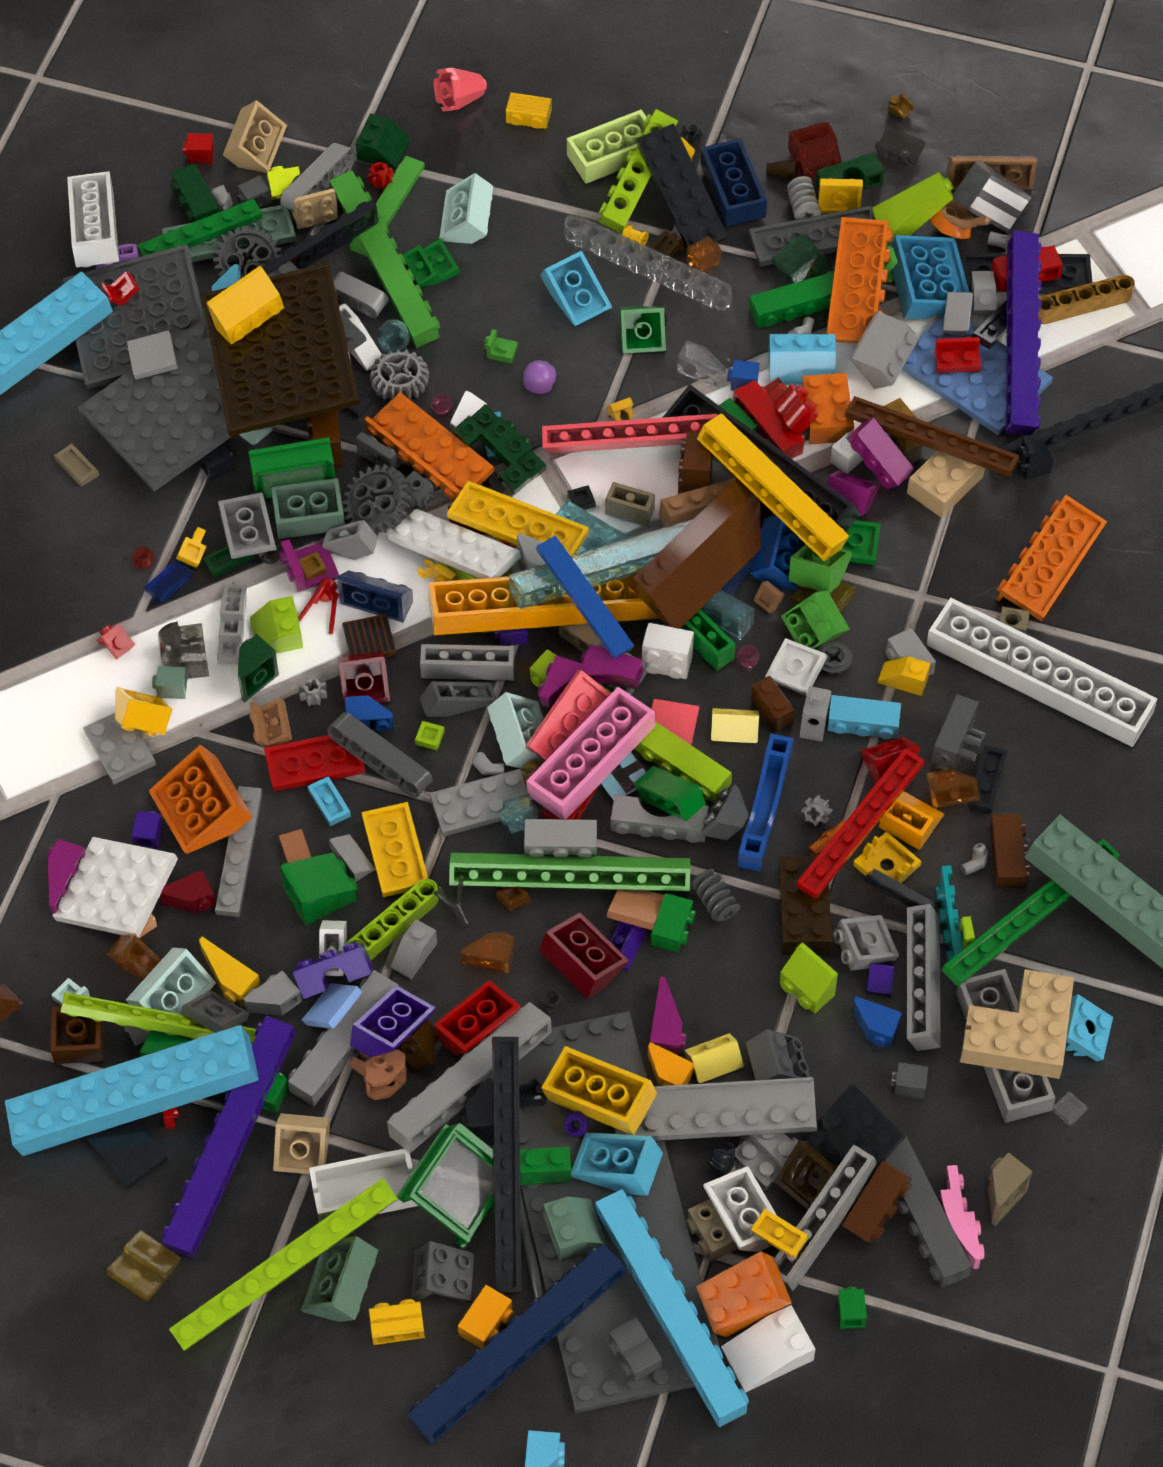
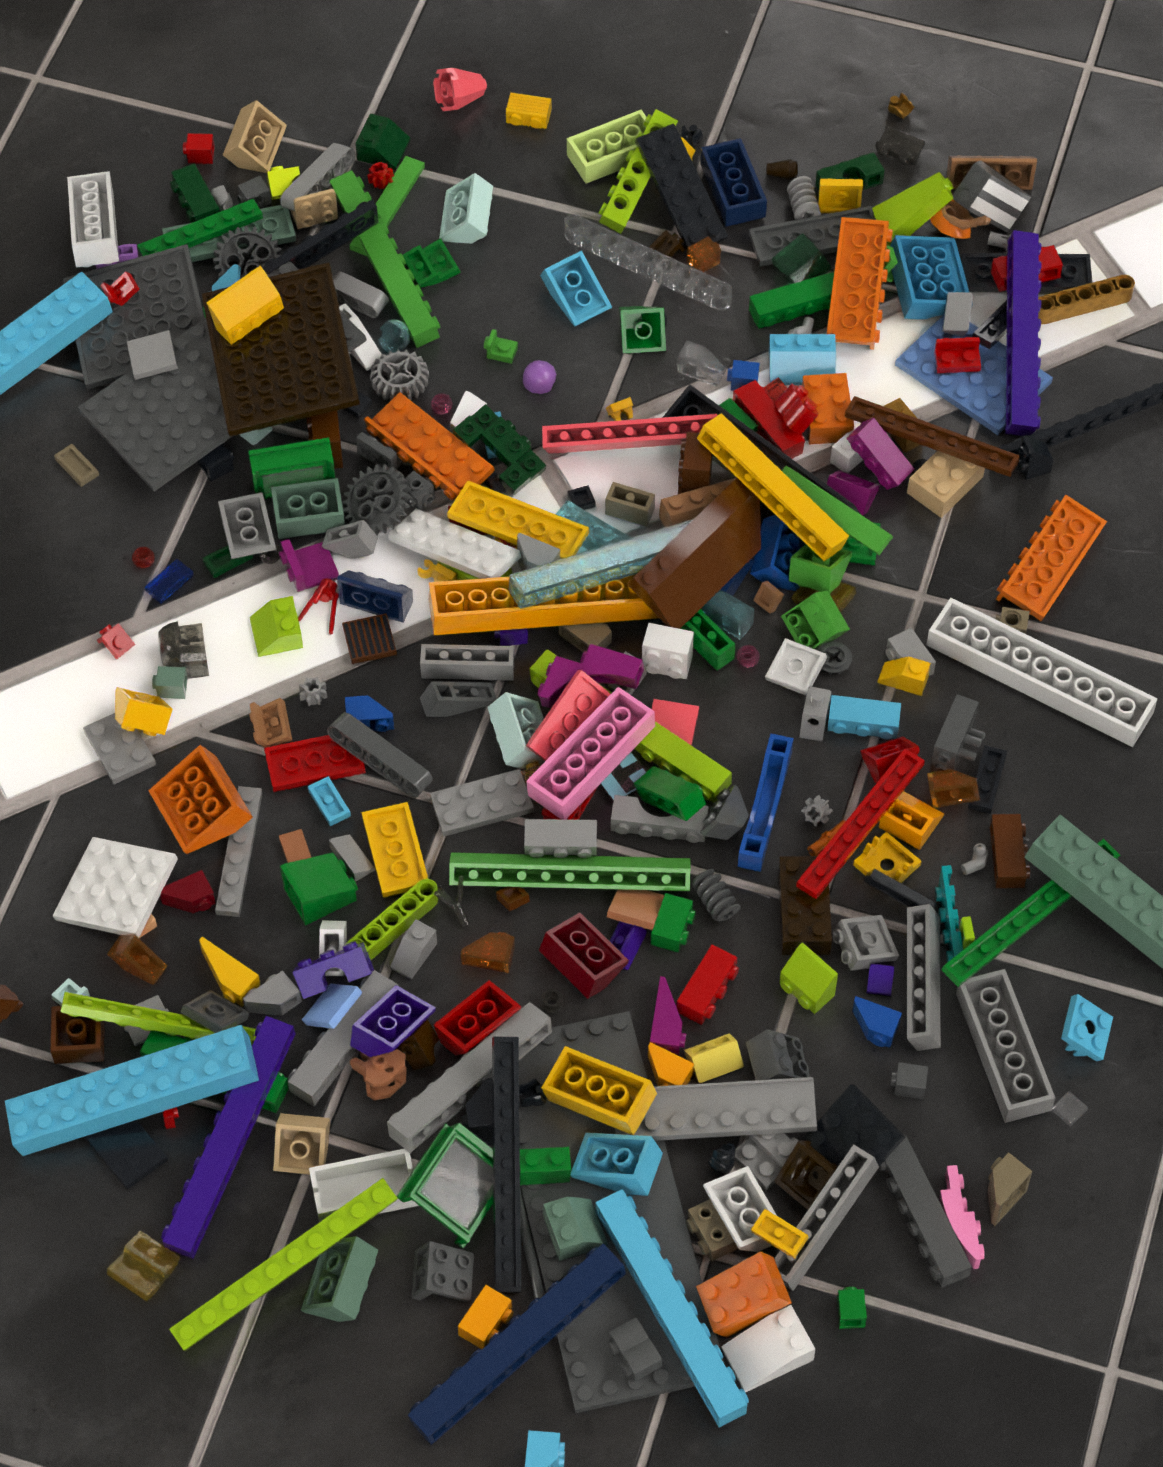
magenta slope [47,839,86,916] -> none
light aqua slope [126,948,216,1015] -> none
dark purple brick [132,811,163,850] -> none
yellow plate [176,527,206,568] -> none
light grey slope [217,585,247,665] -> none
dark green slope [237,634,279,703] -> none
pearl gold tile [298,552,327,581] -> none
dark red slope [337,651,391,707] -> none
yellow brick [369,1299,425,1345] -> none
lime plate [415,721,445,750] -> none
light grey arm [472,752,504,775] -> none
clear light blue brick [500,793,538,833] -> none
blue tile [536,536,634,659] -> none
dark purple plate [564,1111,589,1137] -> none
yellow bush [621,224,649,250] -> none
light yellow panel [711,708,759,743] -> none
reddish brown brick [751,676,795,733] -> none
clear red slope [788,121,842,177] -> none
reddish brown brick [842,1160,912,1242] -> none
light grey slope [849,312,919,389] -> none
tan piece [960,969,1074,1079] -> none
light grey slope [971,271,996,315] -> none
none -> red brick [676,945,739,1025]
none -> bright green tile [782,466,893,555]

